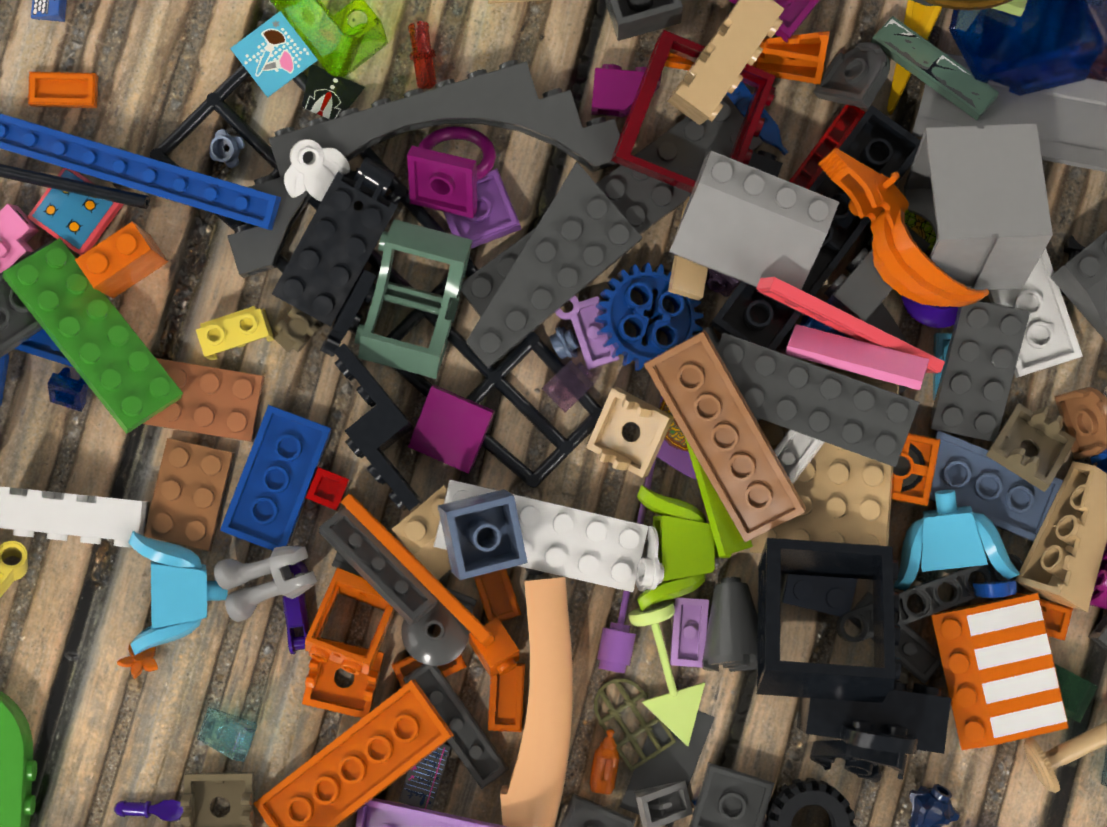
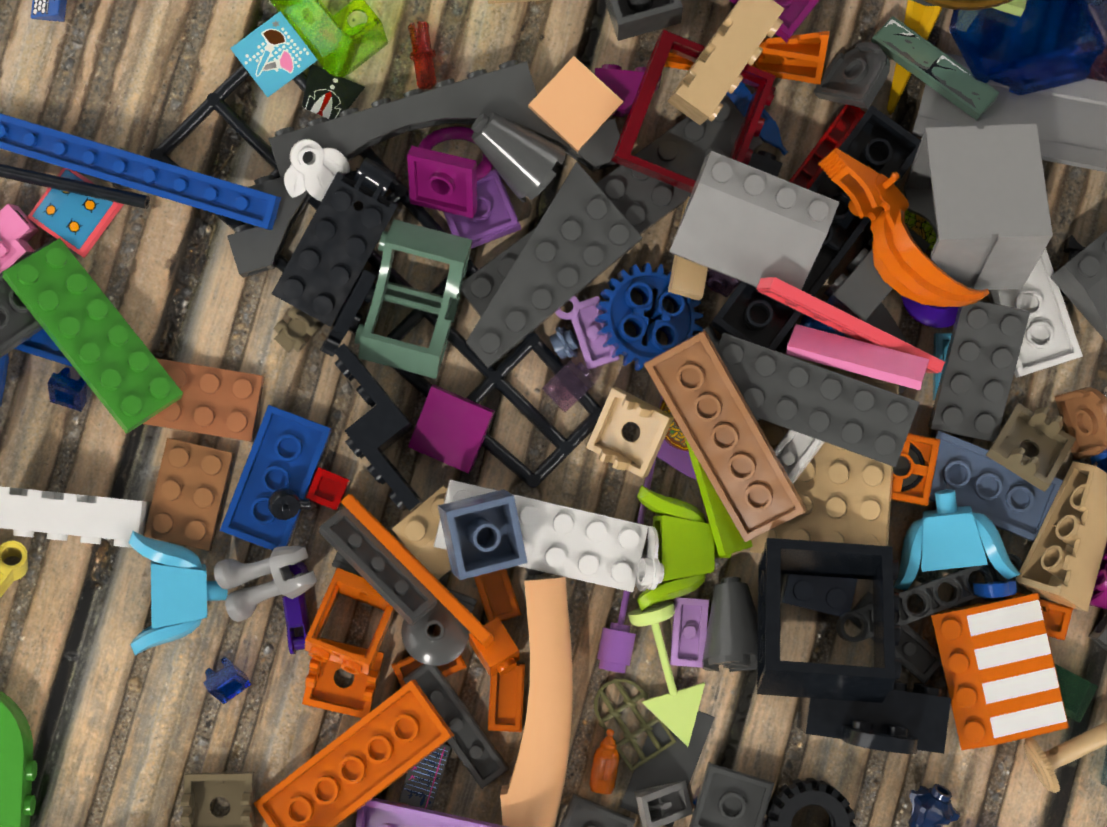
orange tile [28,72,98,108] -> none
orange brick [75,221,168,299] -> none
dark purple piece [114,799,183,822] -> none
orange plant [117,642,158,679] -> none
light yellow window [196,306,275,361] -> none
clear light blue slope [197,707,257,762] -> none
sand blue plate [209,129,245,168] -> none
black piece [810,740,907,783] -> none
none -> clear blue tile [203,657,252,704]
none -> black piece [268,488,311,520]
none -> dark grey cone [471,112,566,202]
none -> light nougat tile [528,56,624,153]

